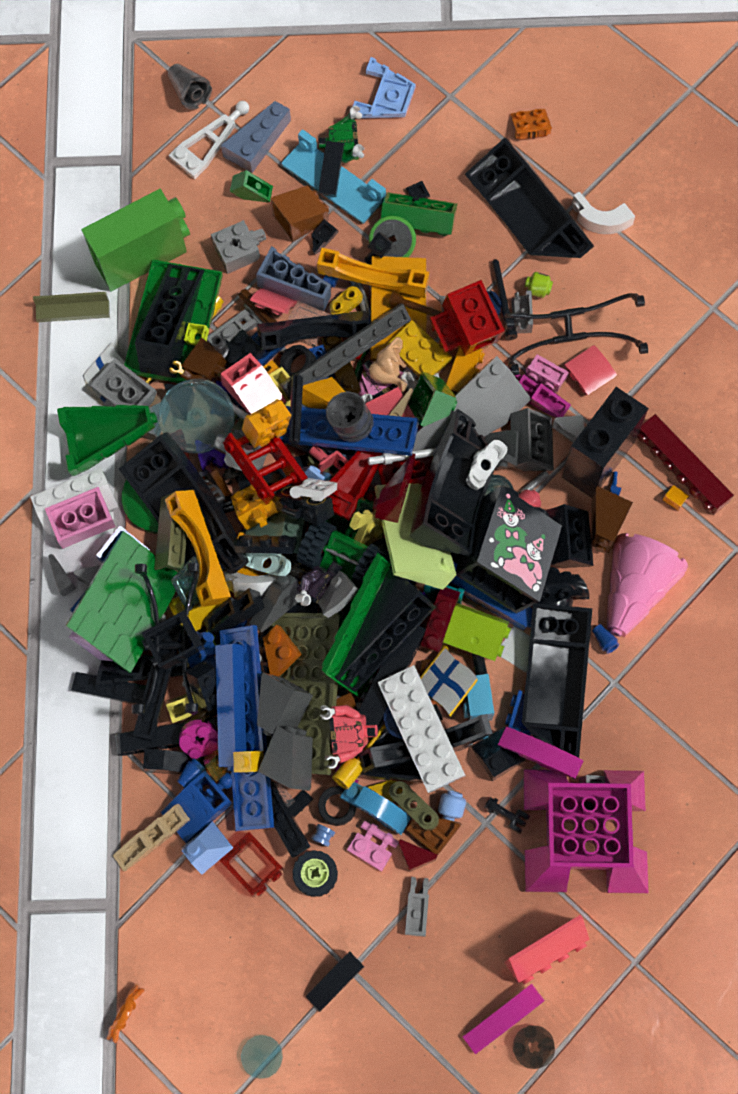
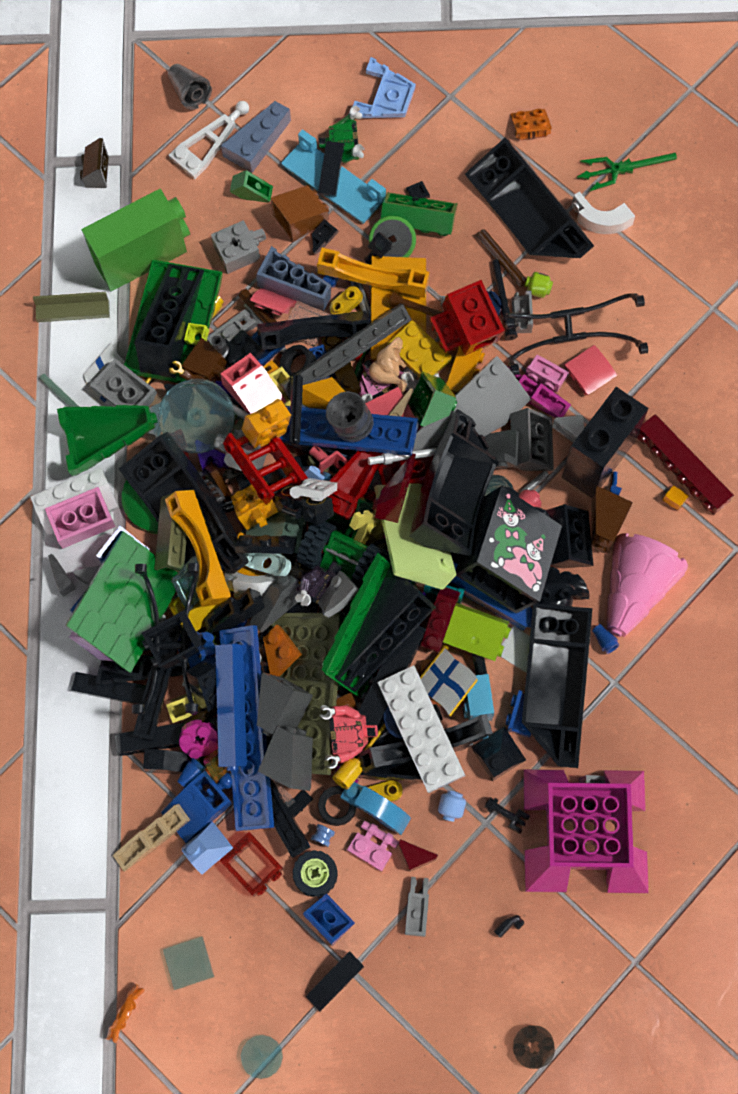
yellow brick [233,751,264,773] -> none
olive plate [389,781,439,831] -> none
dark orange wing [406,816,462,855] -> none
dark pink slope [463,984,545,1054] -> none
white piece [466,440,507,490] -> none
dark pink slope [498,726,583,779] -> none
coral slope [504,914,589,984] -> none
none -> sand green bar [39,374,80,407]
none -> dark brown slope [80,138,109,188]
none -> clear light blue tile [163,937,215,990]
none -> blue slope [303,894,355,946]
none -> reddish brown axle [478,229,526,287]
none -> black arm [494,915,525,938]
none -> green piece [577,153,677,192]

